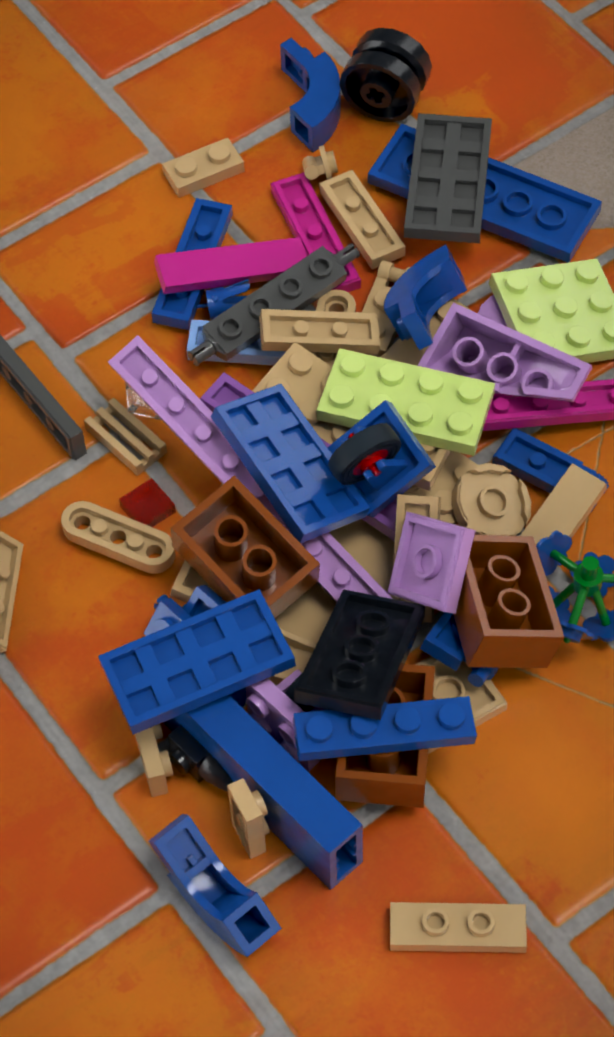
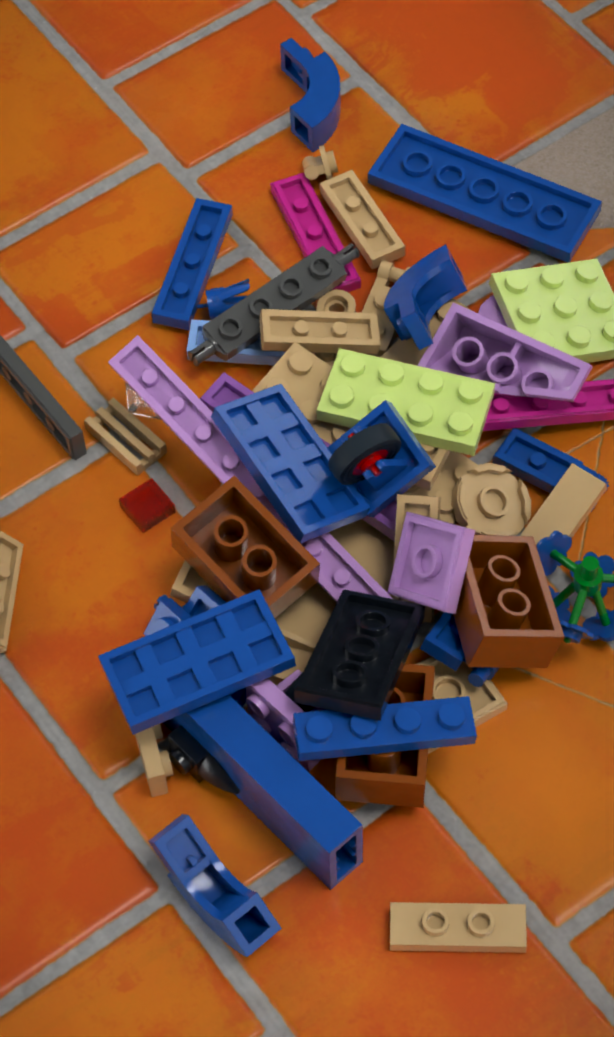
tan plate [61,501,175,574] -> none
dark pink tile [154,237,307,294] -> none
tan plate [162,137,245,198] -> none
tan plate [227,778,270,859] -> none
black wheel [339,28,432,122] -> none
dark grey plate [404,113,492,243] -> none

